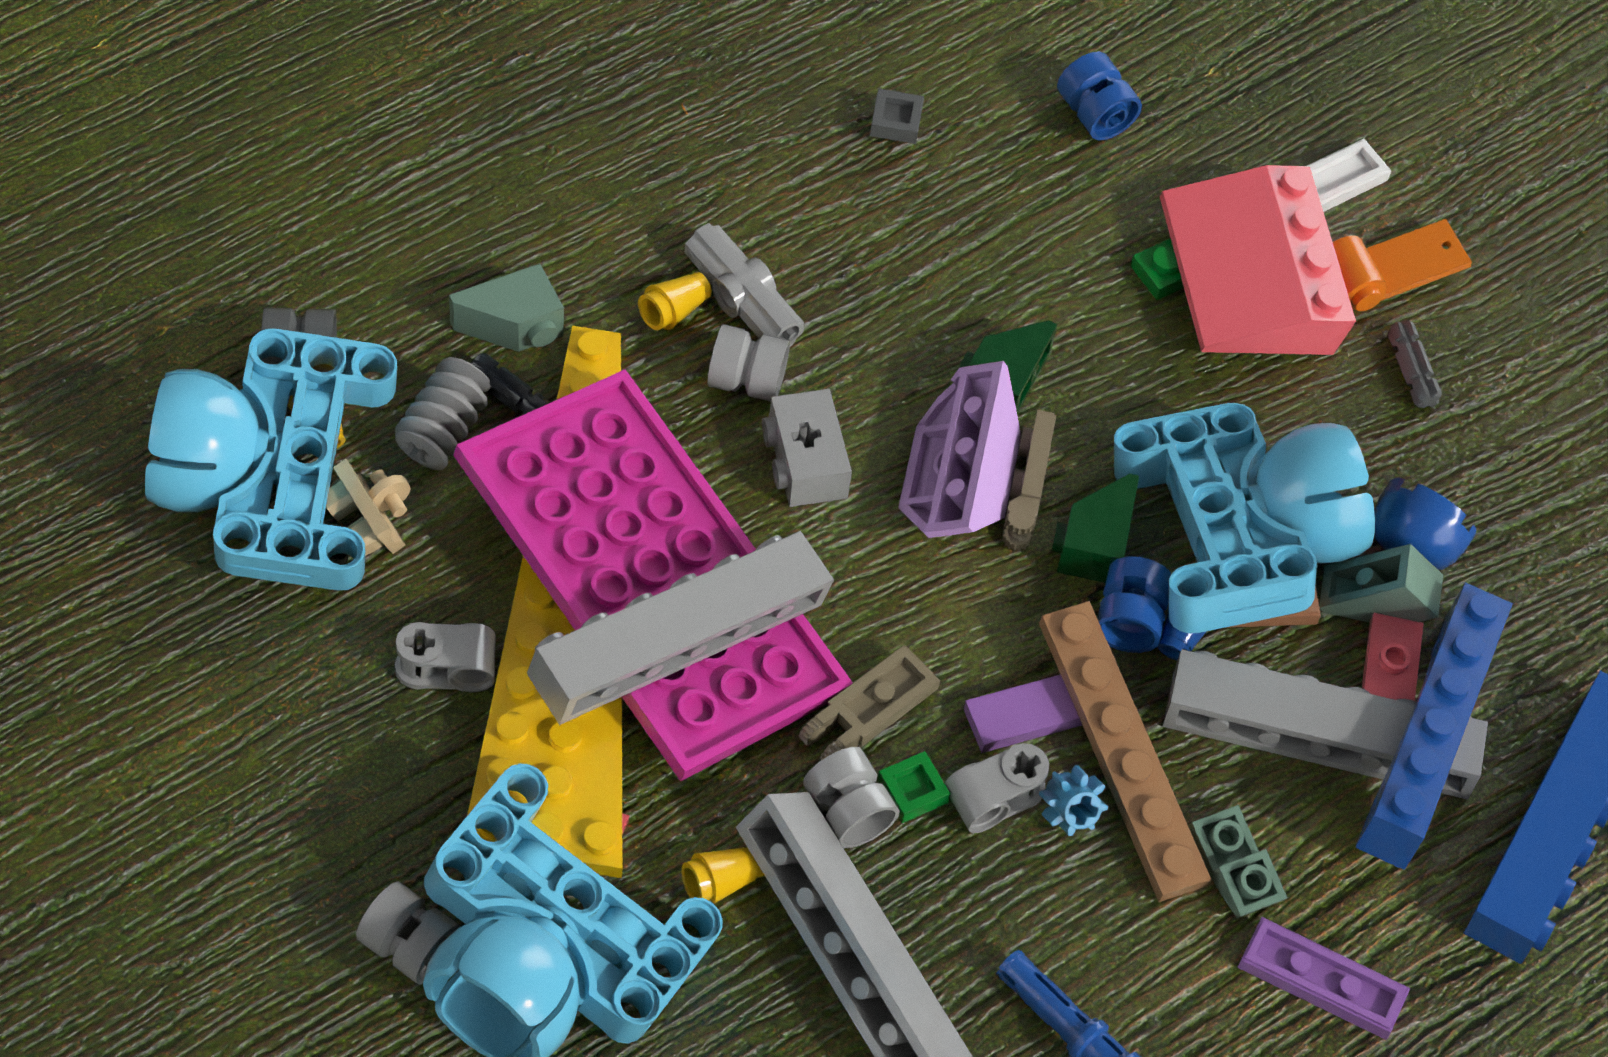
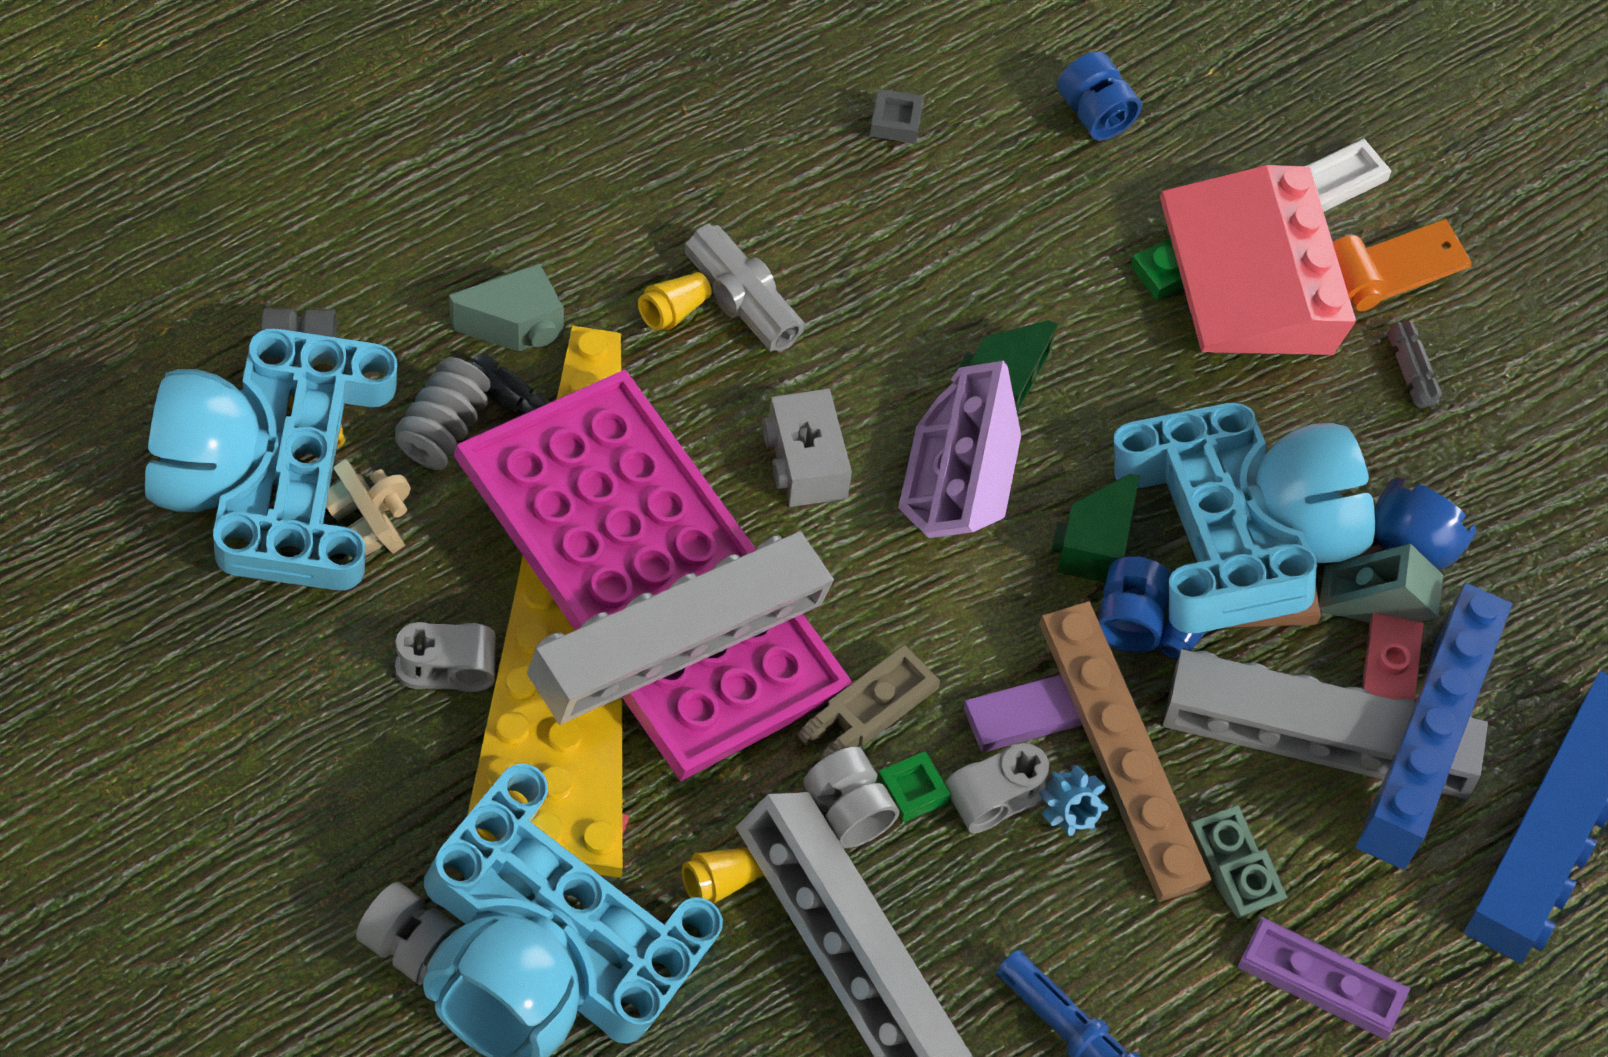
light grey wheel [707,324,790,402] -> none
dark tan hinge [1002,410,1056,552] -> none

